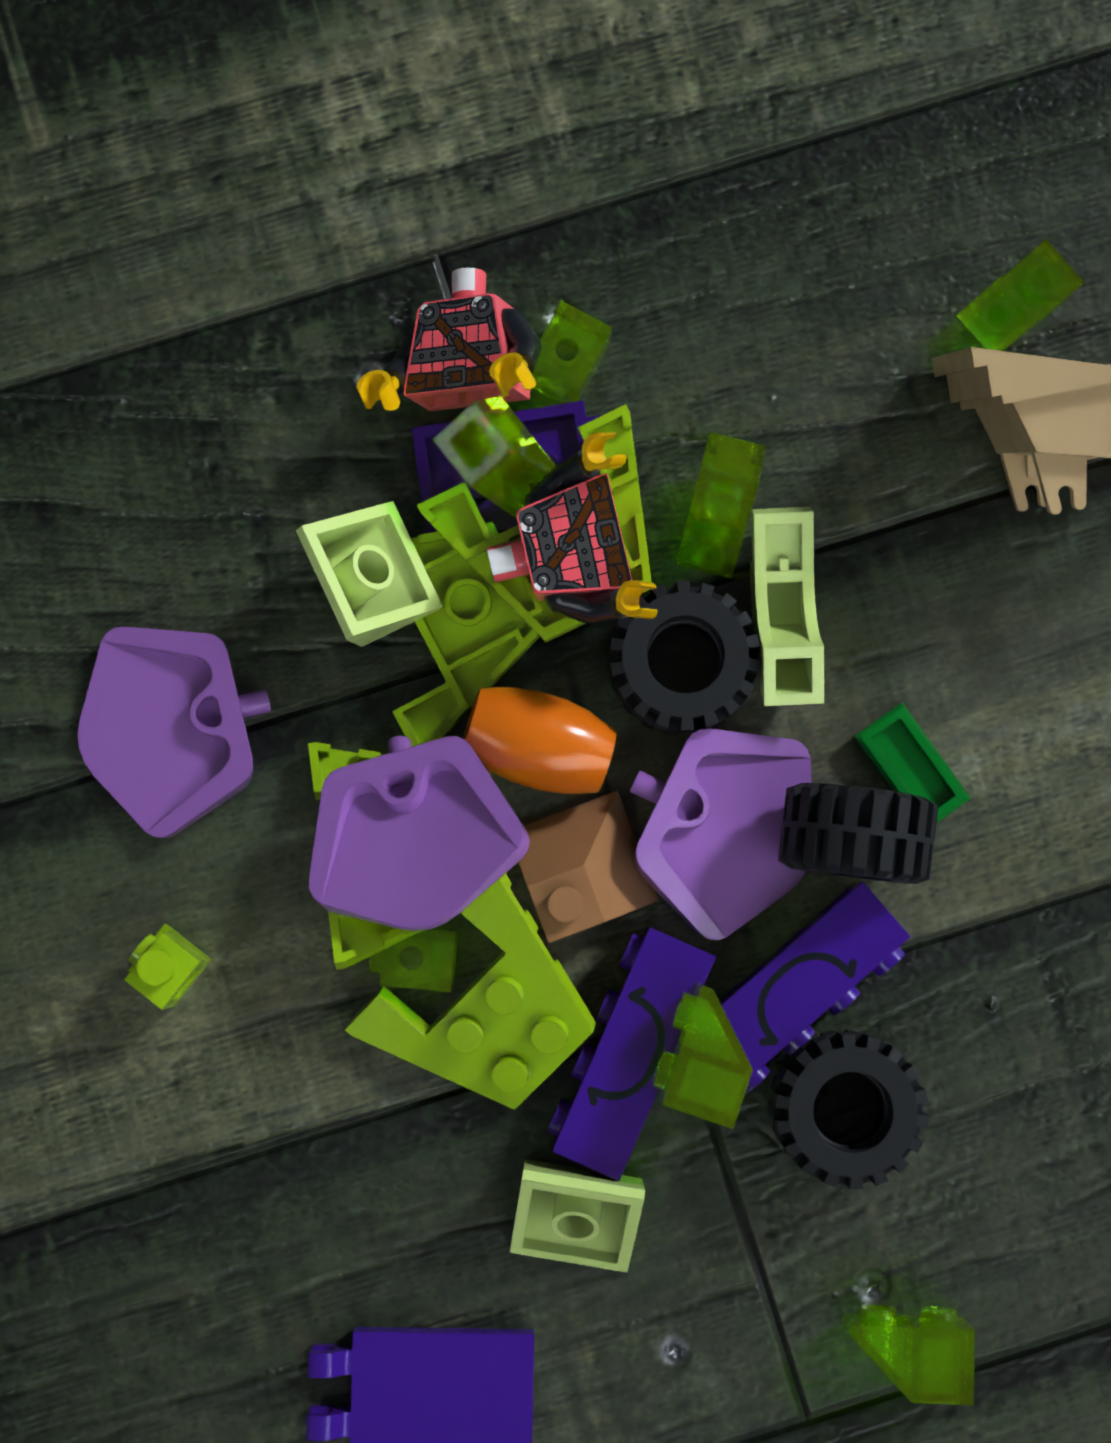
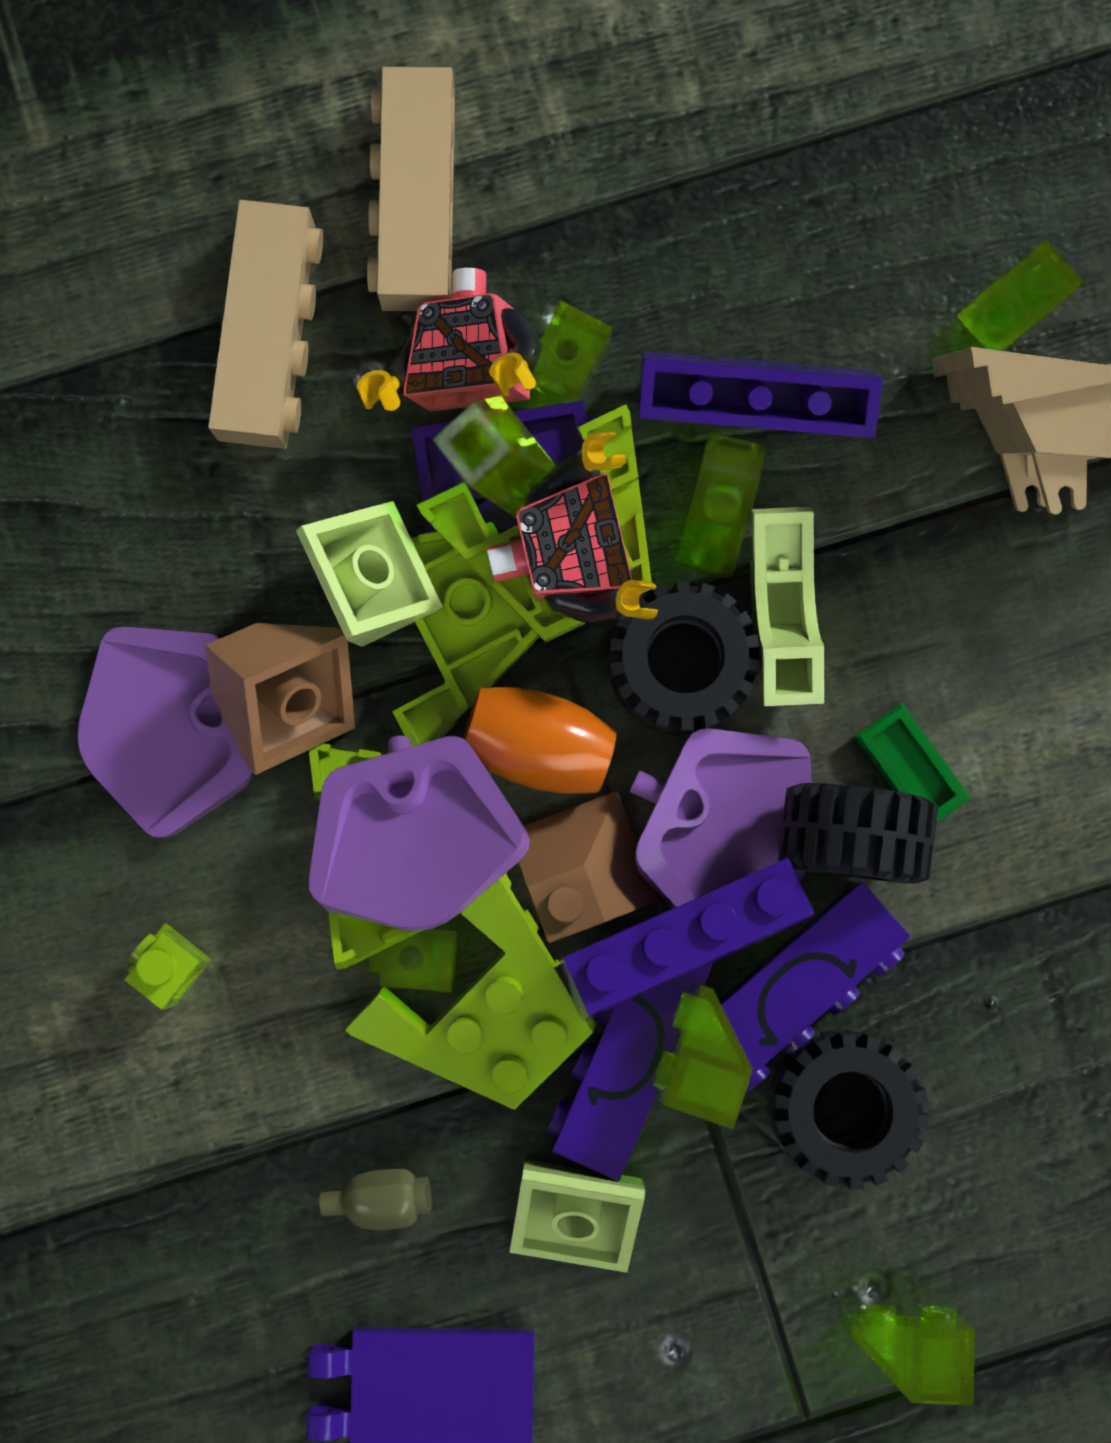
none -> medium nougat slope [205,623,355,775]
none -> tan brick [208,200,323,449]
none -> olive plant [319,1169,432,1230]
none -> tan brick [367,67,455,311]
none -> dark purple brick [558,858,815,1021]
none -> dark purple brick [636,351,883,438]

